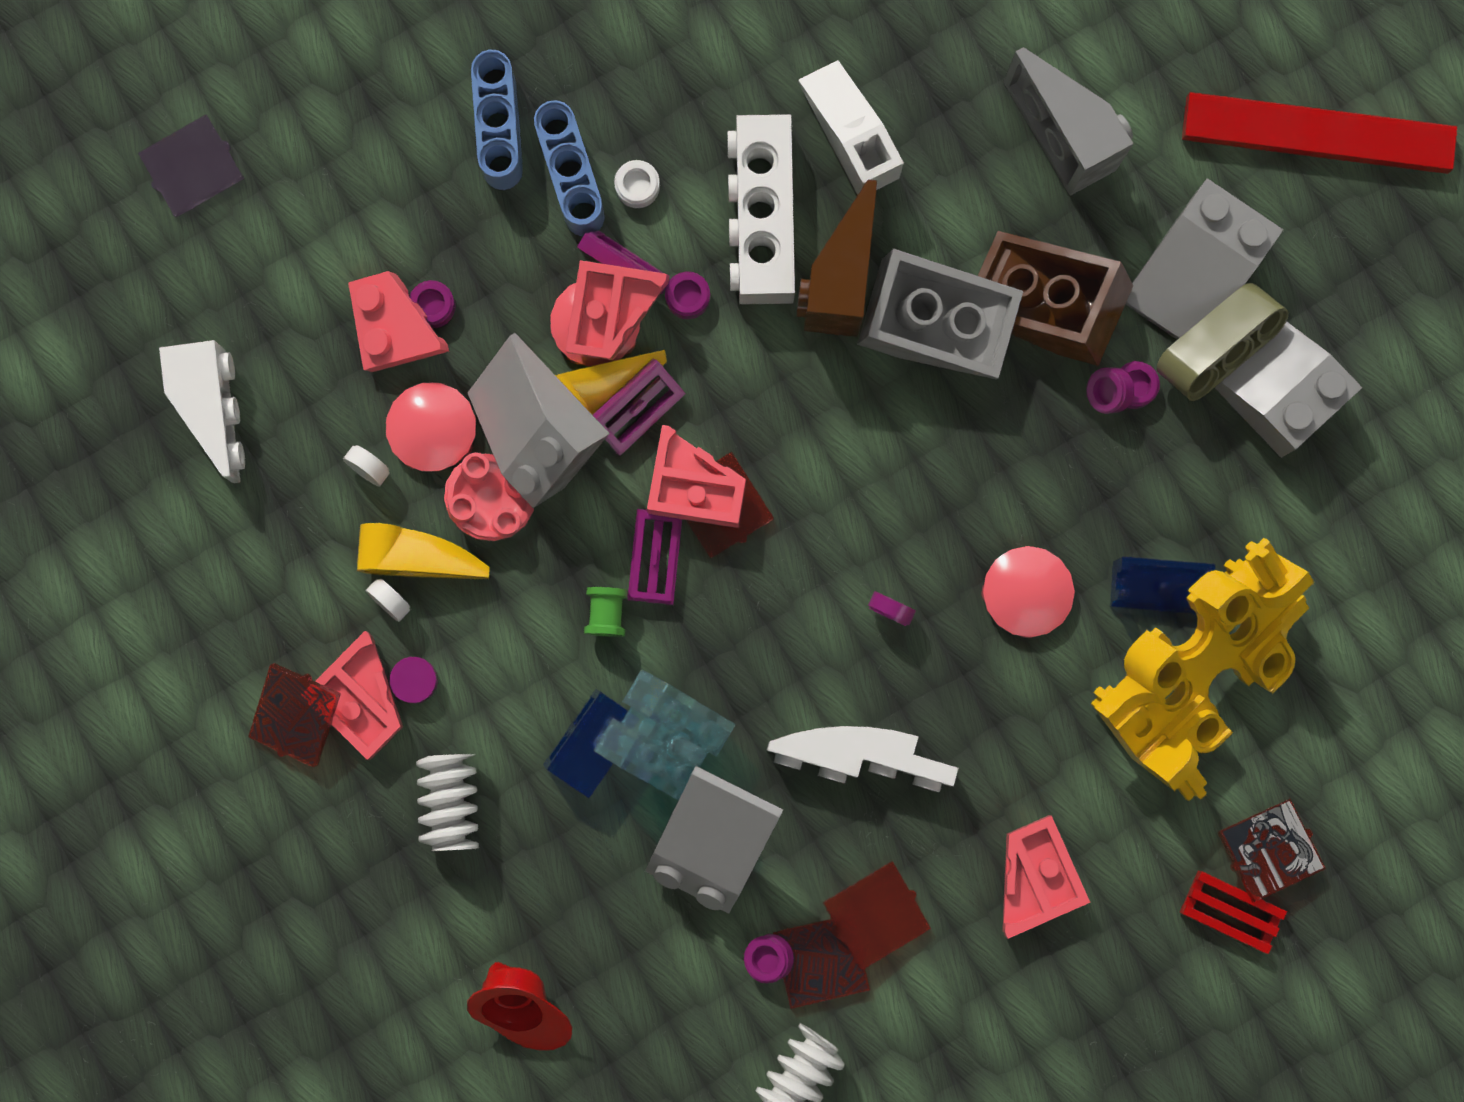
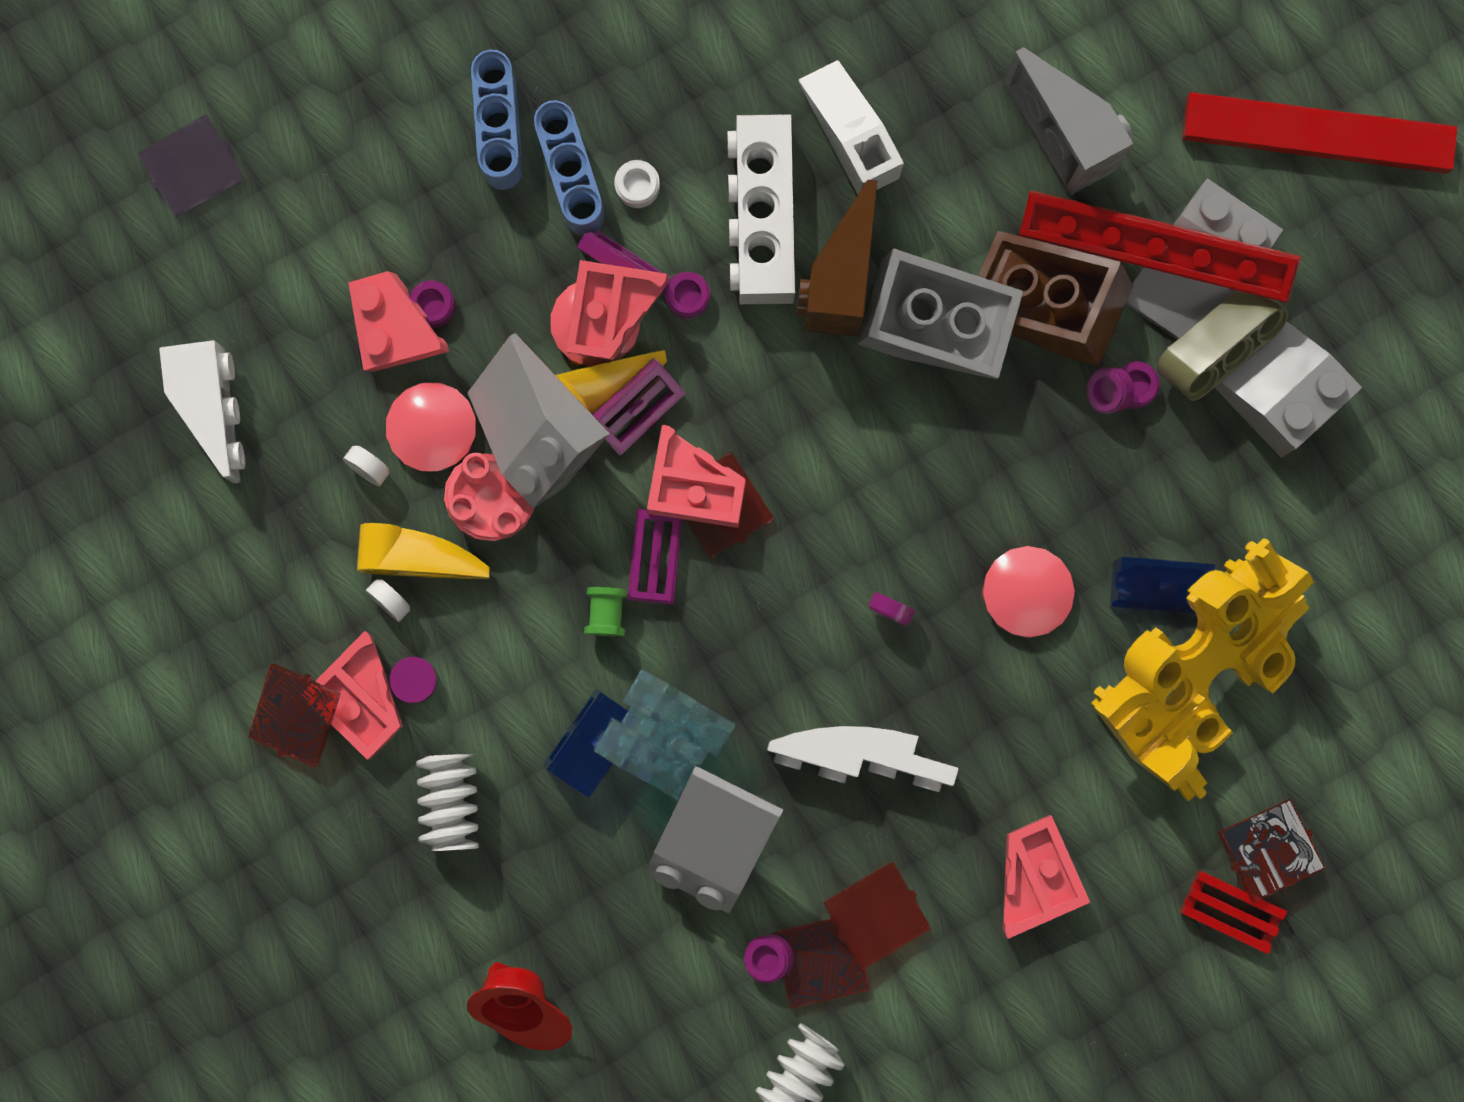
none -> red tile [1019,190,1302,303]

